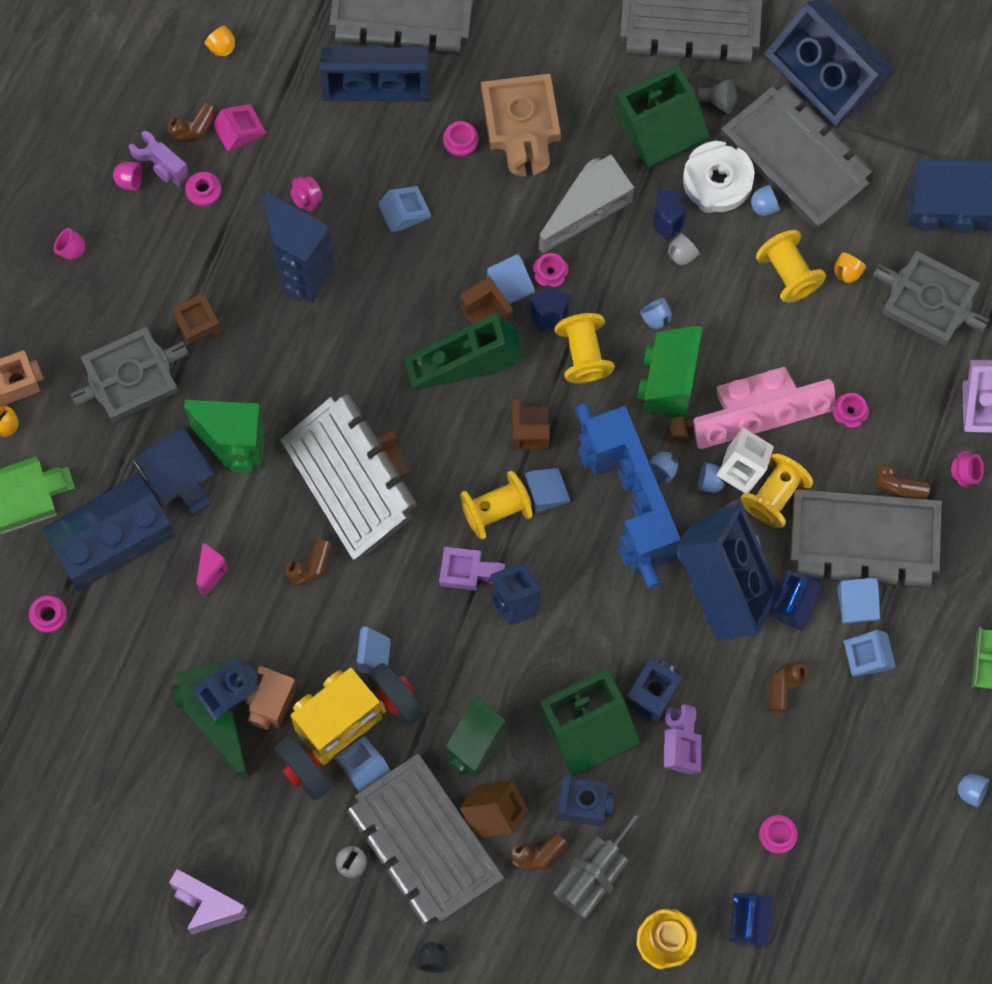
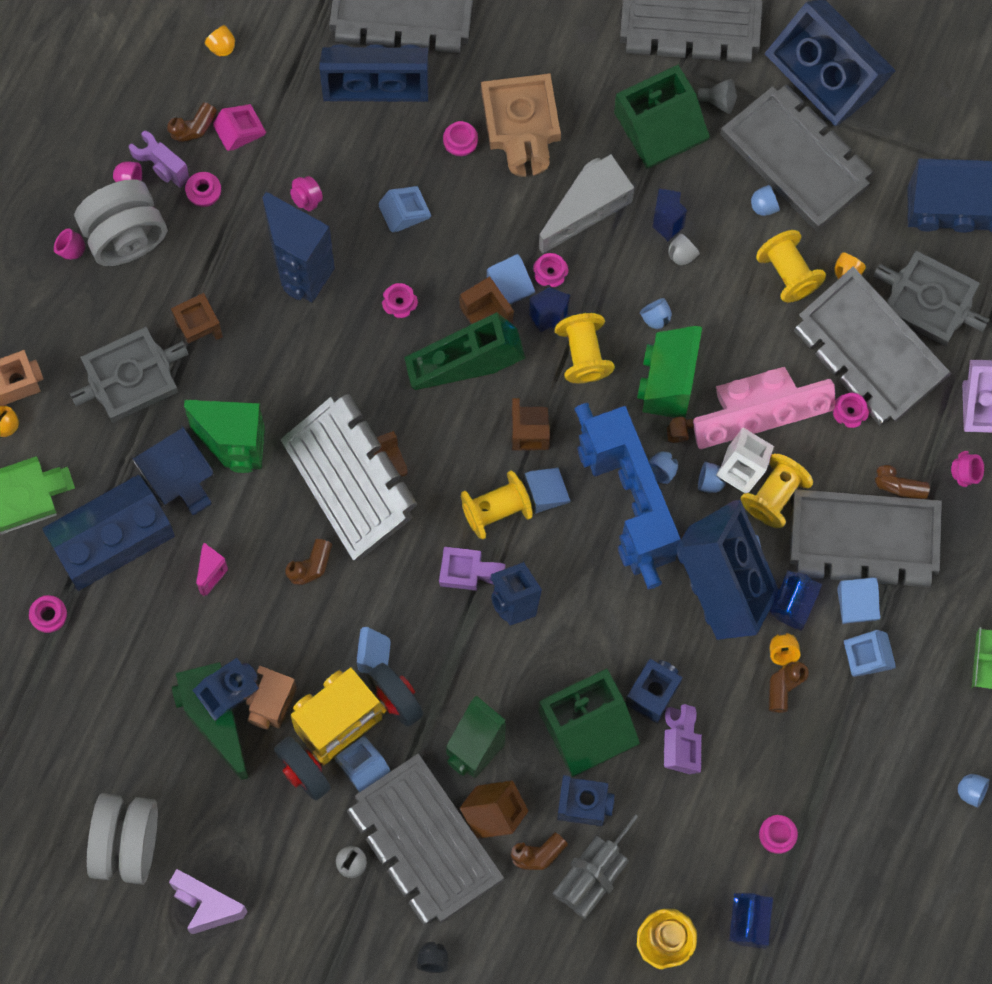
white plate [683,141,755,213] -> none
none -> light grey wheel [74,180,168,266]
none -> light grey wheel [87,793,158,885]
none -> dark pink plate [382,283,418,318]
none -> light orange hinge [769,633,801,666]
none -> flat silver hinge [794,267,951,426]

